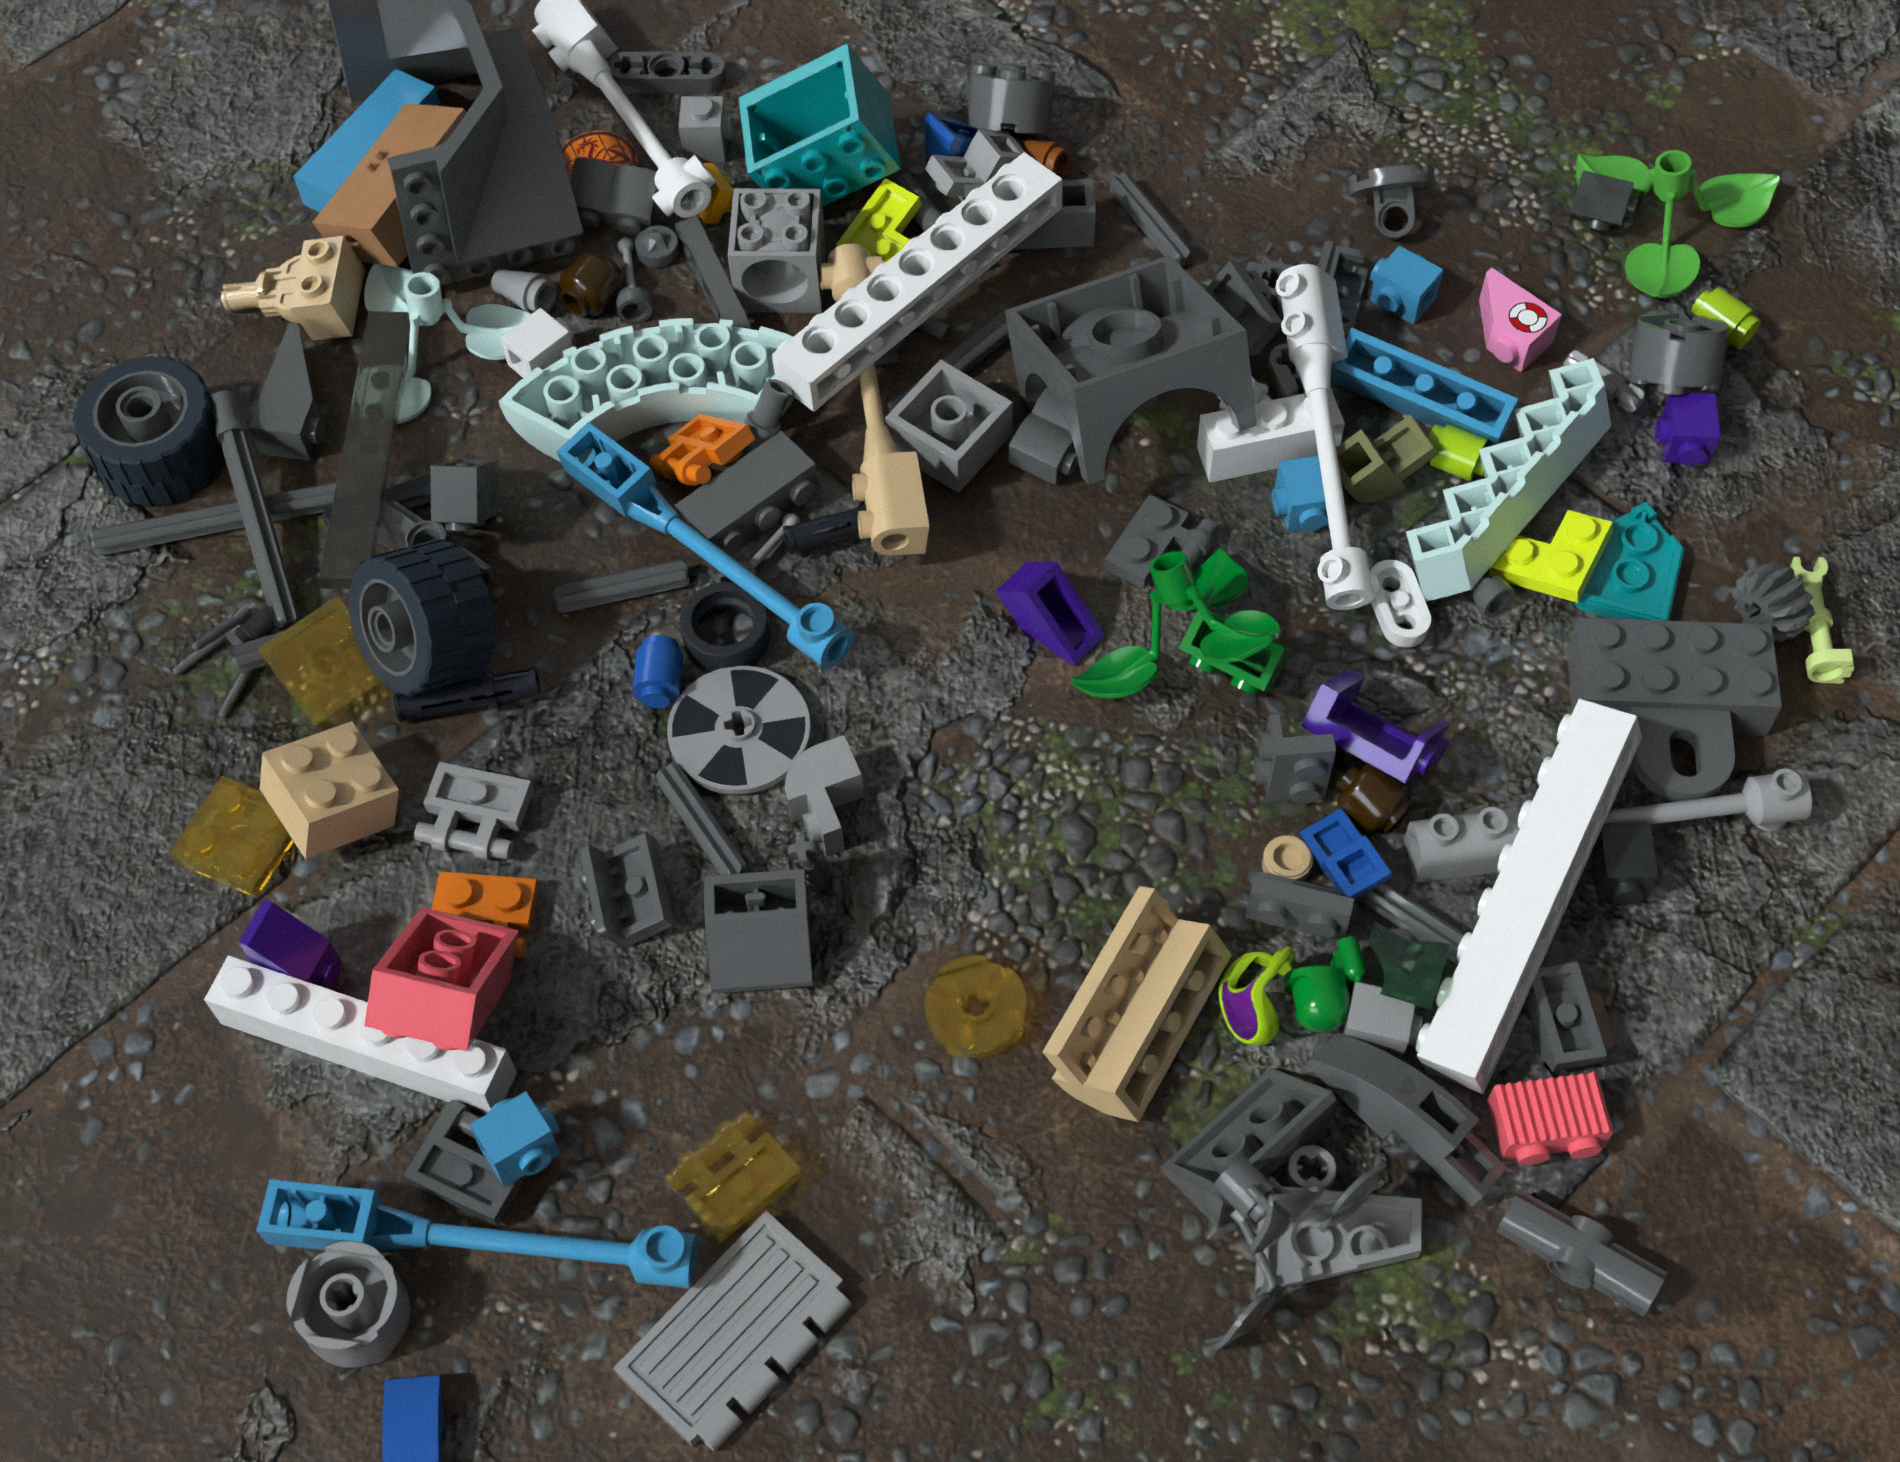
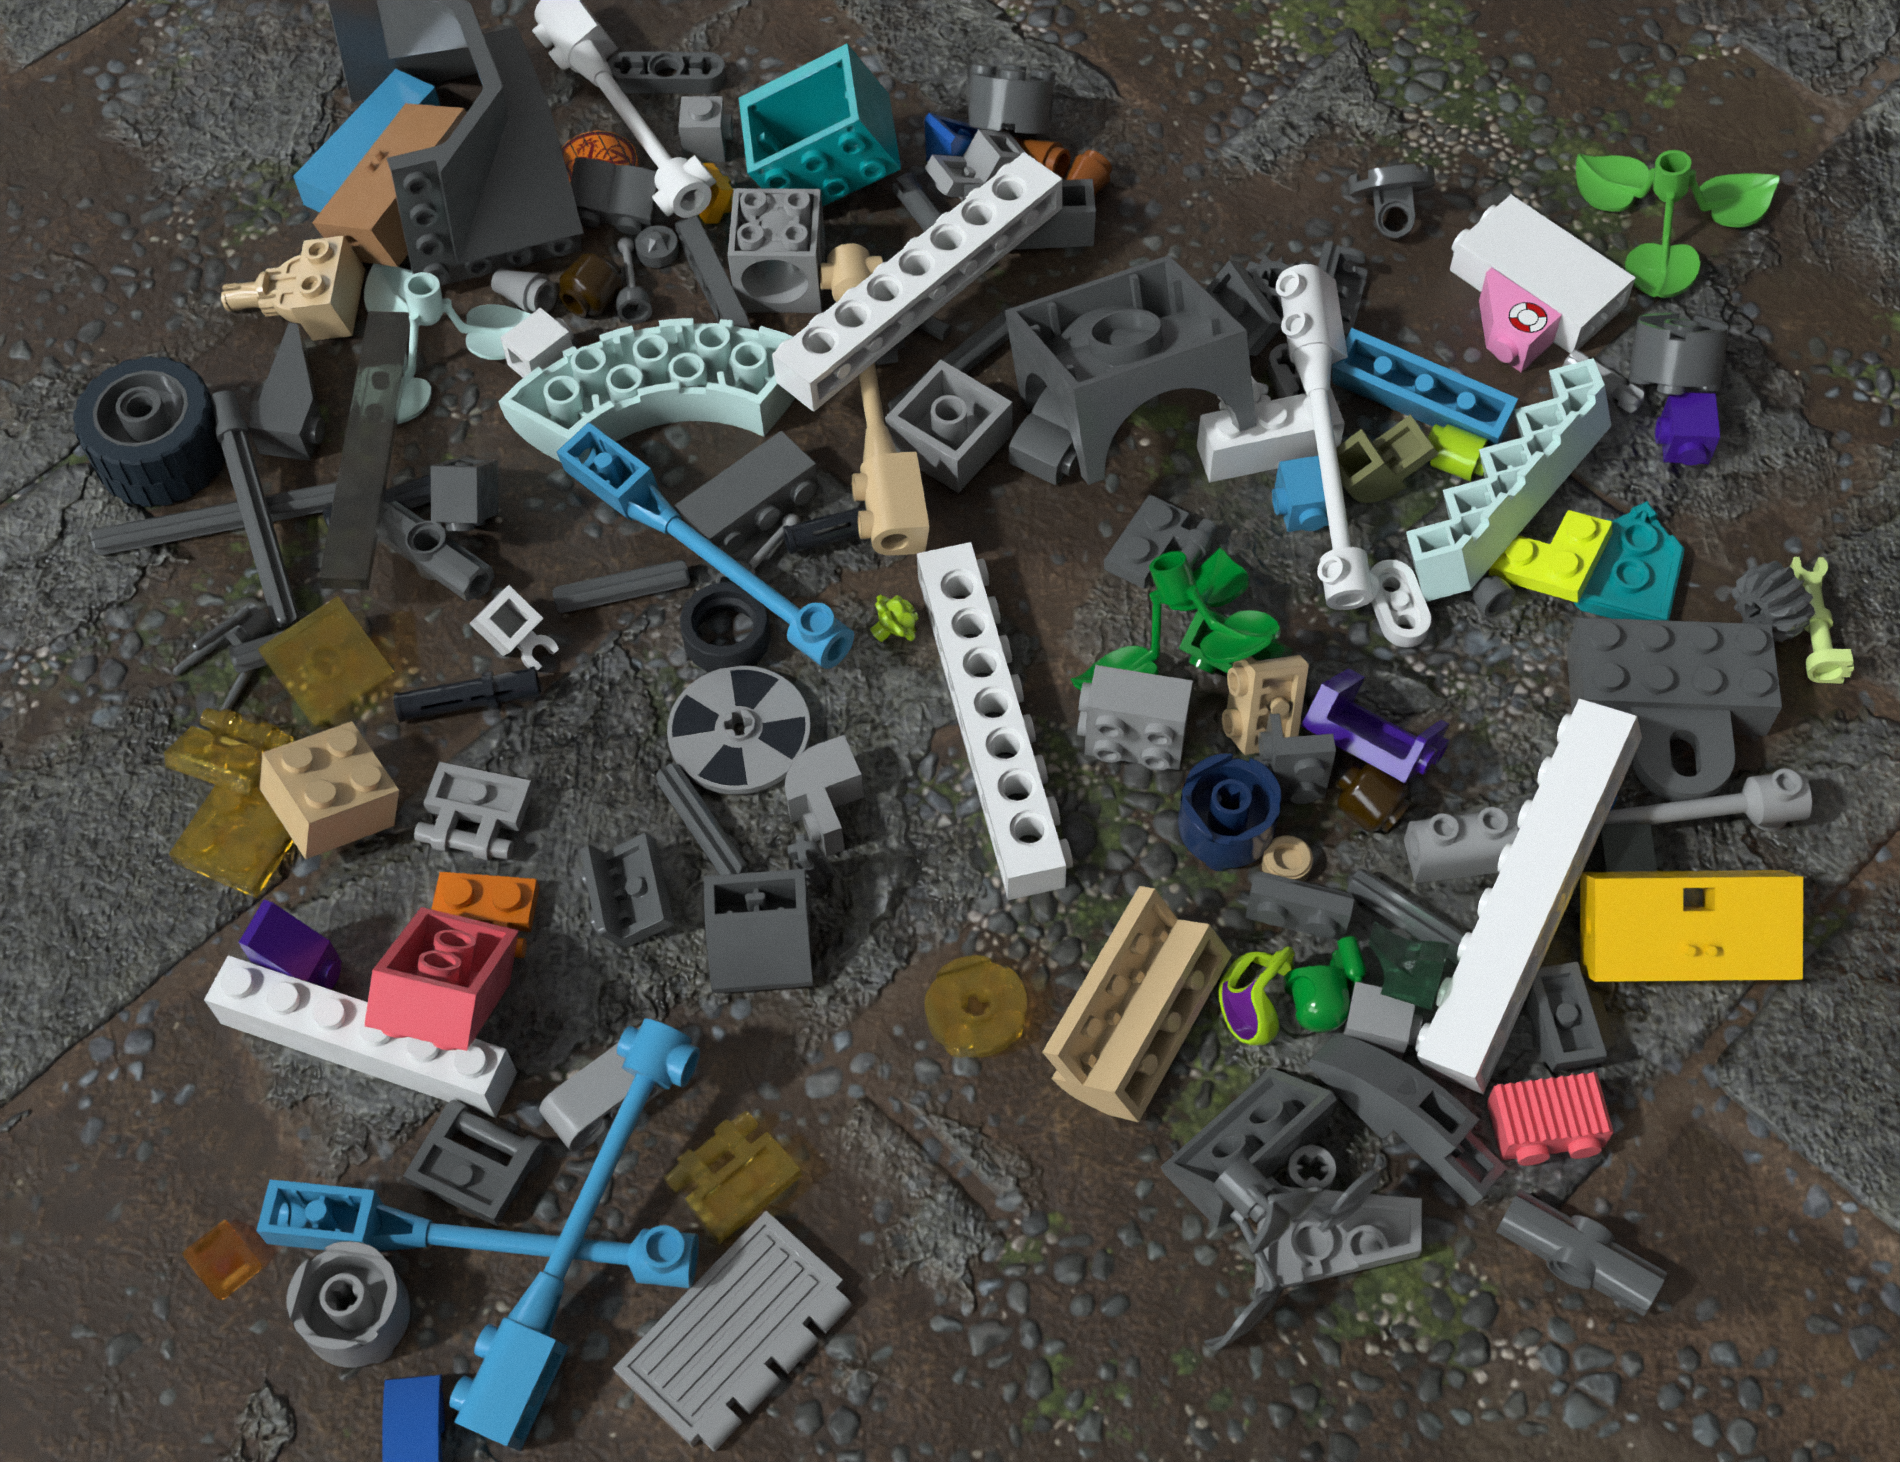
black wheel [349,539,497,697] -> none
dark azure brick [470,1091,560,1187] -> none
blue brick [632,635,683,708] -> none
orange plate [649,413,755,486] -> none
dark grey pin [735,379,792,462] -> none
neon yellow plate [836,178,922,262] -> none
dark purple slope [995,562,1105,665] -> none
dark grey axle [1110,172,1193,268] -> none
blue slope [1299,808,1393,899] -> none
dark azure brick [1370,245,1444,325] -> none
pearl dark grey brick [1570,170,1639,233] -> none
lime brick [1691,287,1761,350] -> none
none -> clear yellow plate [164,708,294,796]
none -> clear orange slope [182,1219,262,1301]
none -> dark azure bar [449,1018,700,1451]
none -> white brick [469,585,559,671]
none -> light grey beam [539,1020,665,1152]
none -> lime plant [870,594,919,642]
none -> white brick [917,542,1073,900]
none -> dark orange cone [1066,150,1113,195]
none -> light grey brick [1077,665,1193,770]
none -> dark blue brick [1178,753,1281,871]
none -> tan bracket [1222,655,1309,755]
none -> white brick [1450,194,1636,353]
none -> yellow brick [1580,870,1803,982]

